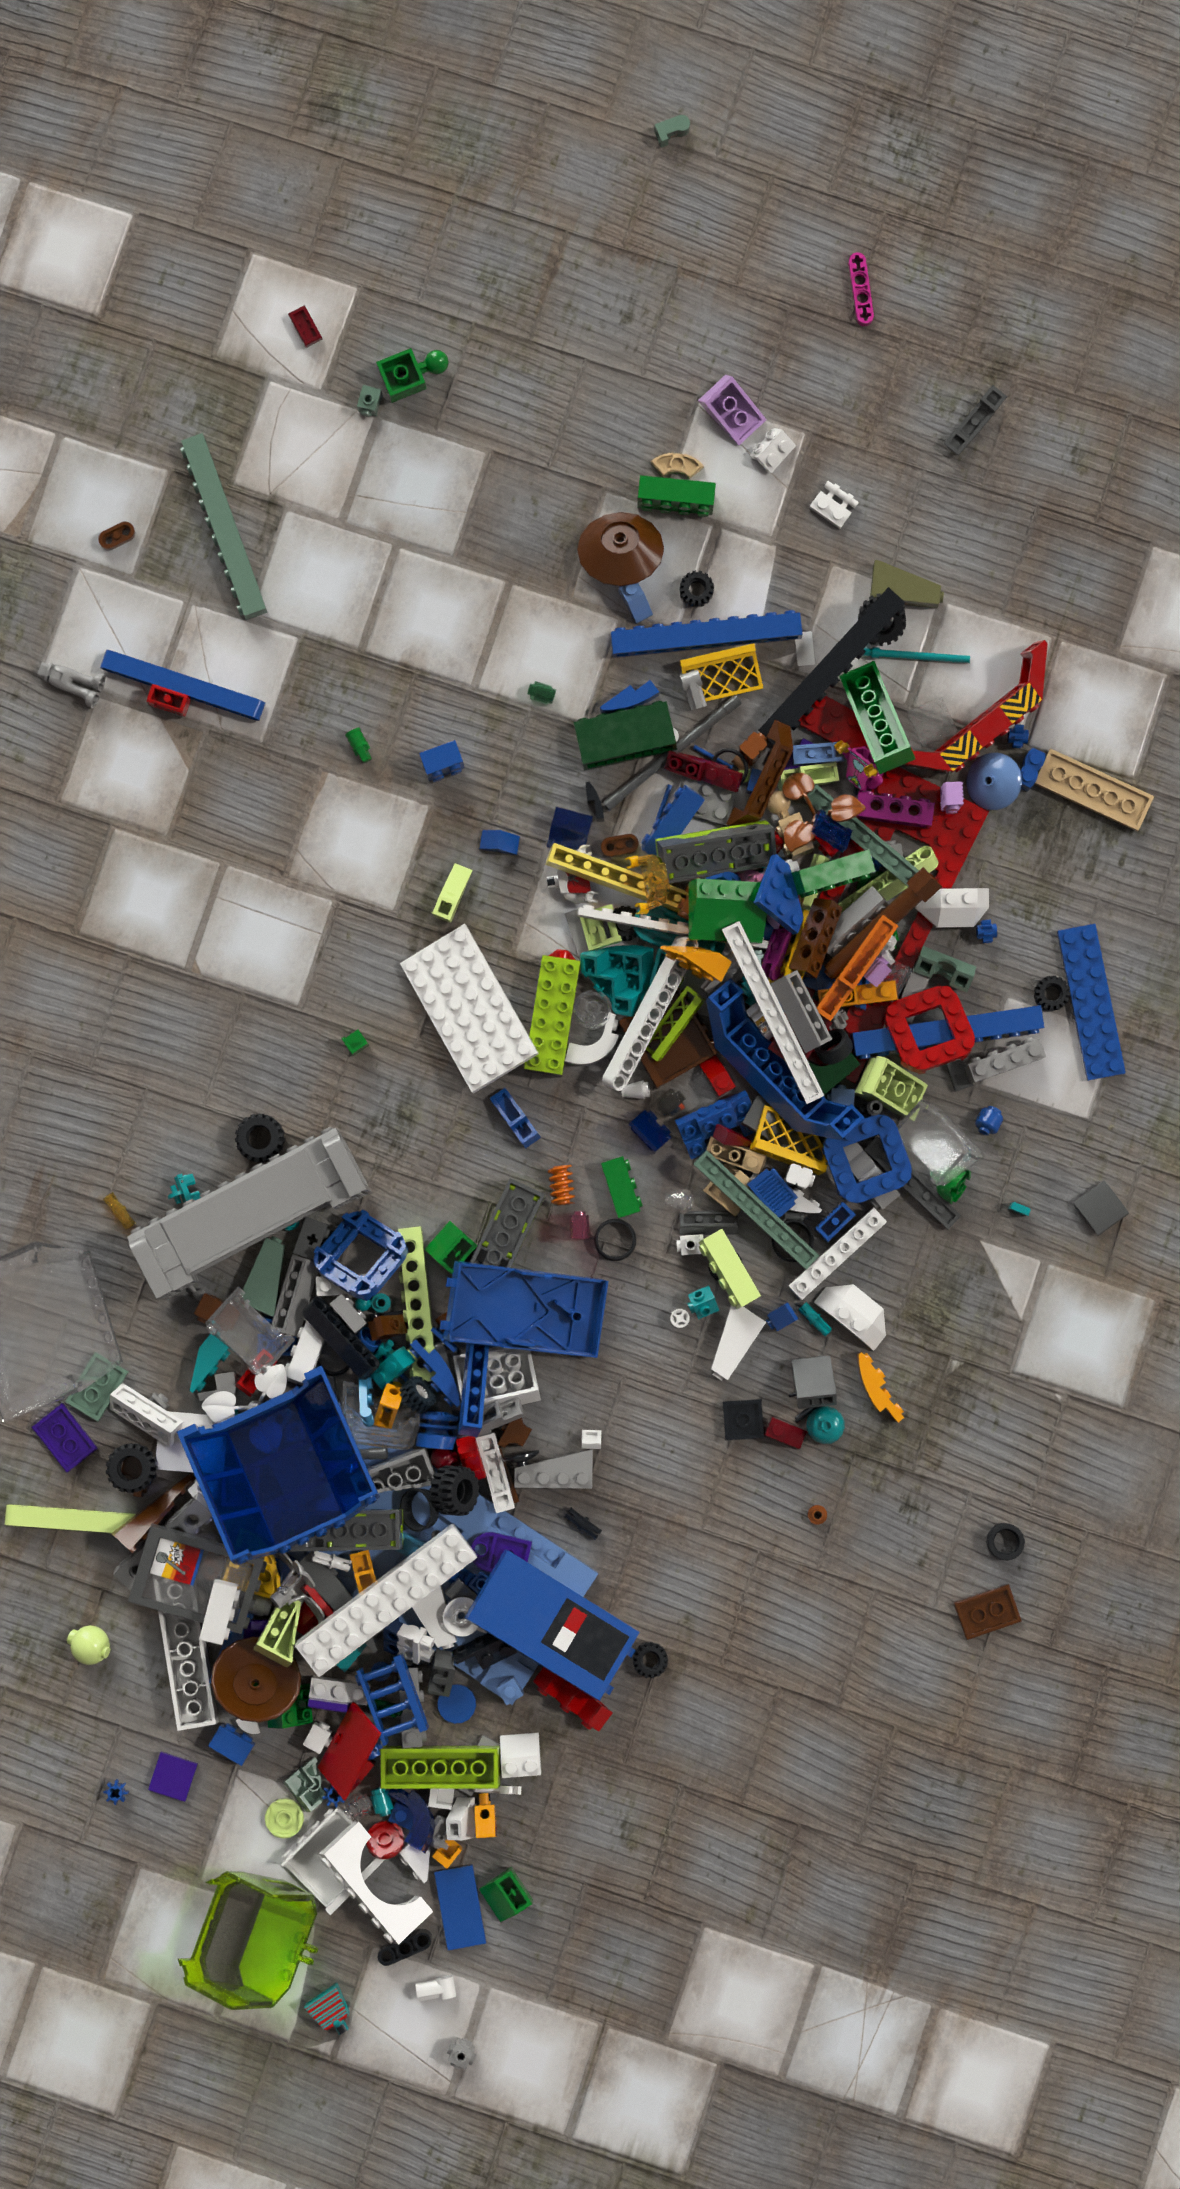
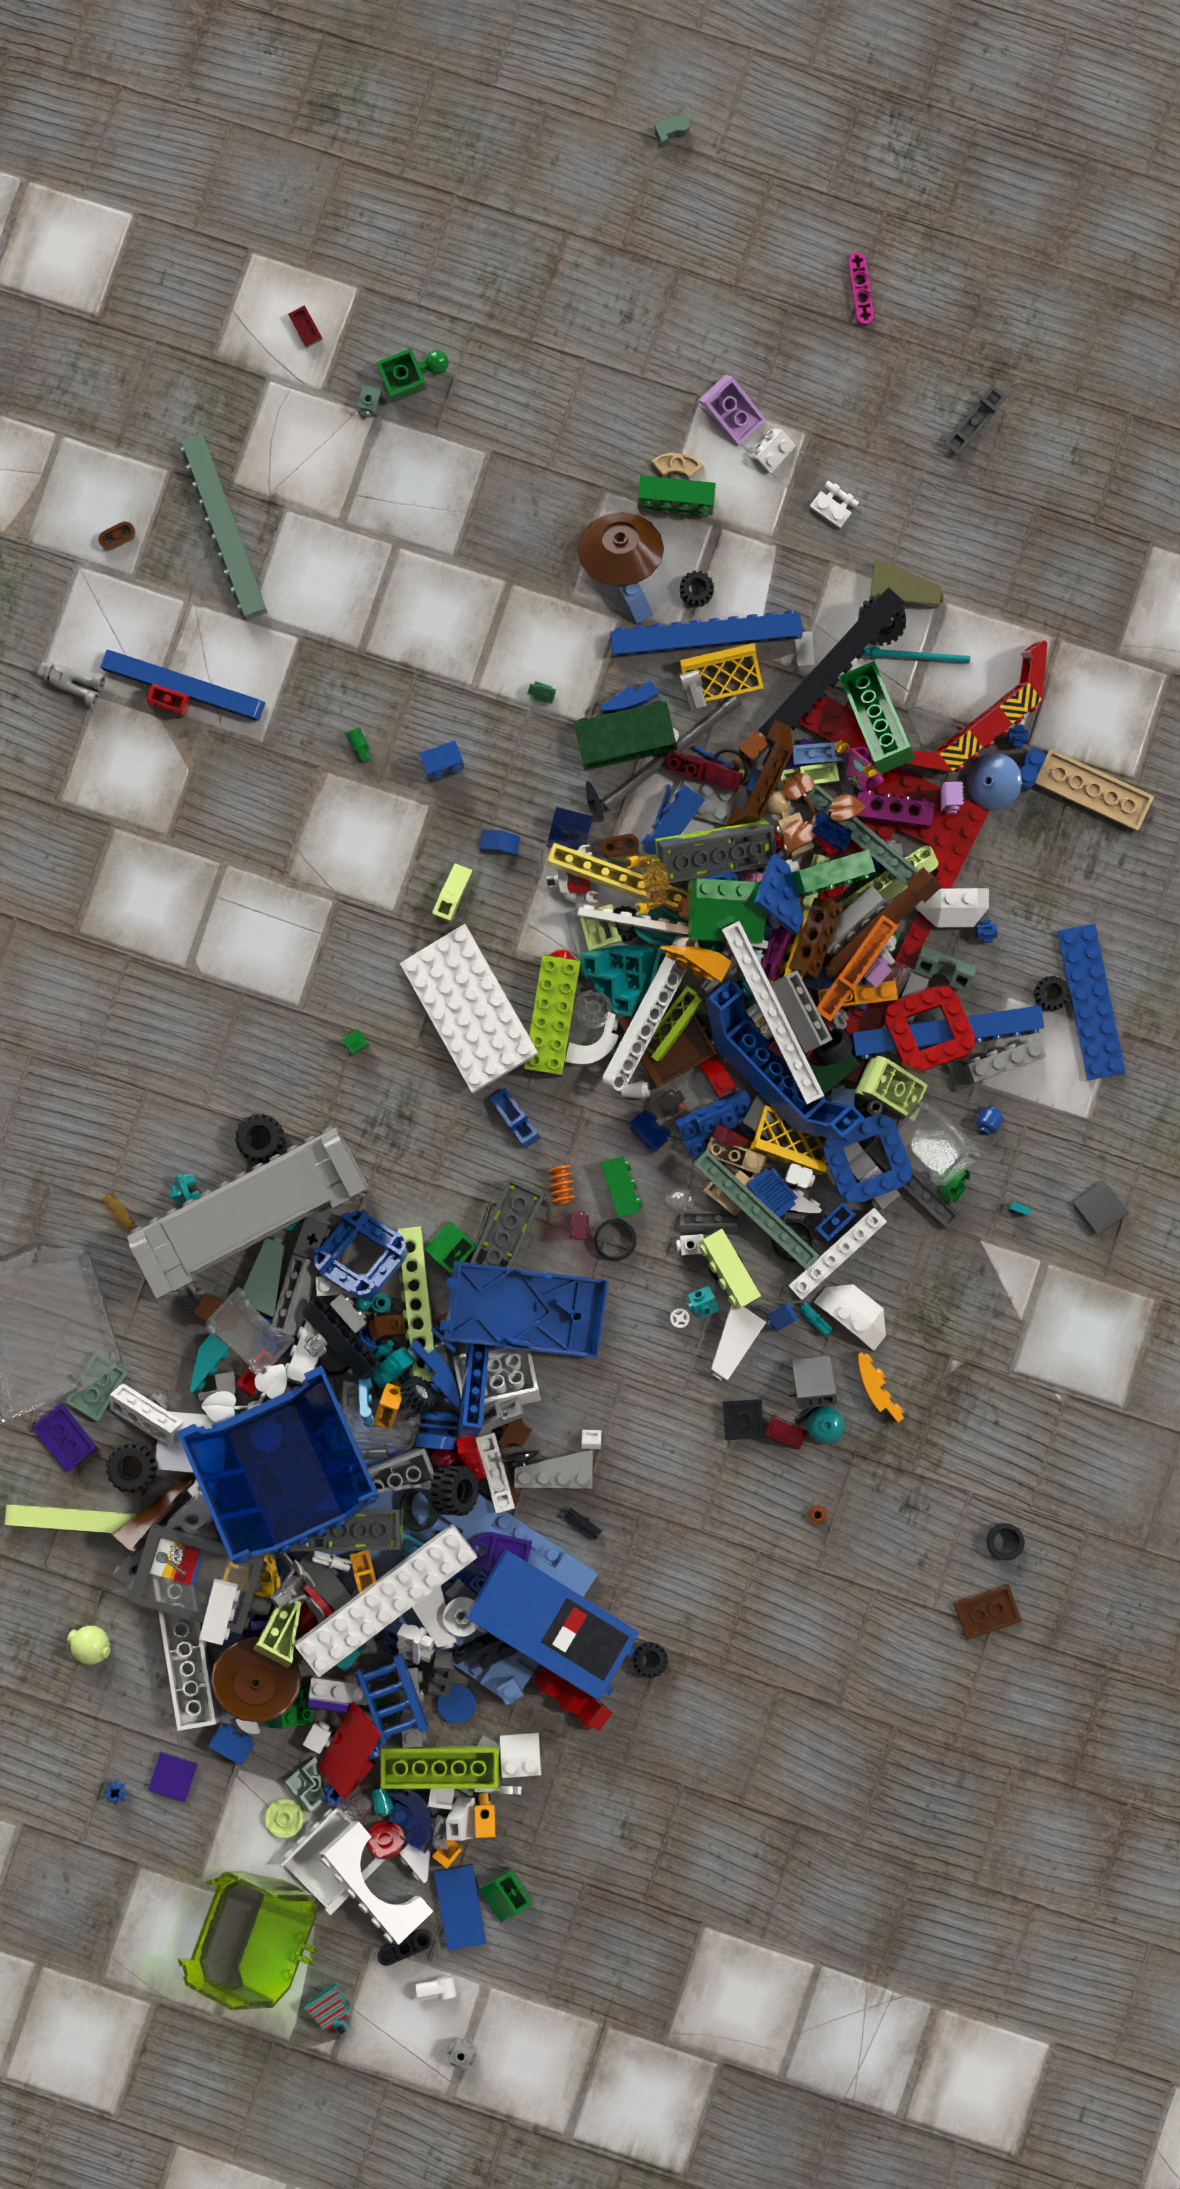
none -> light grey gear [304,1333,328,1357]

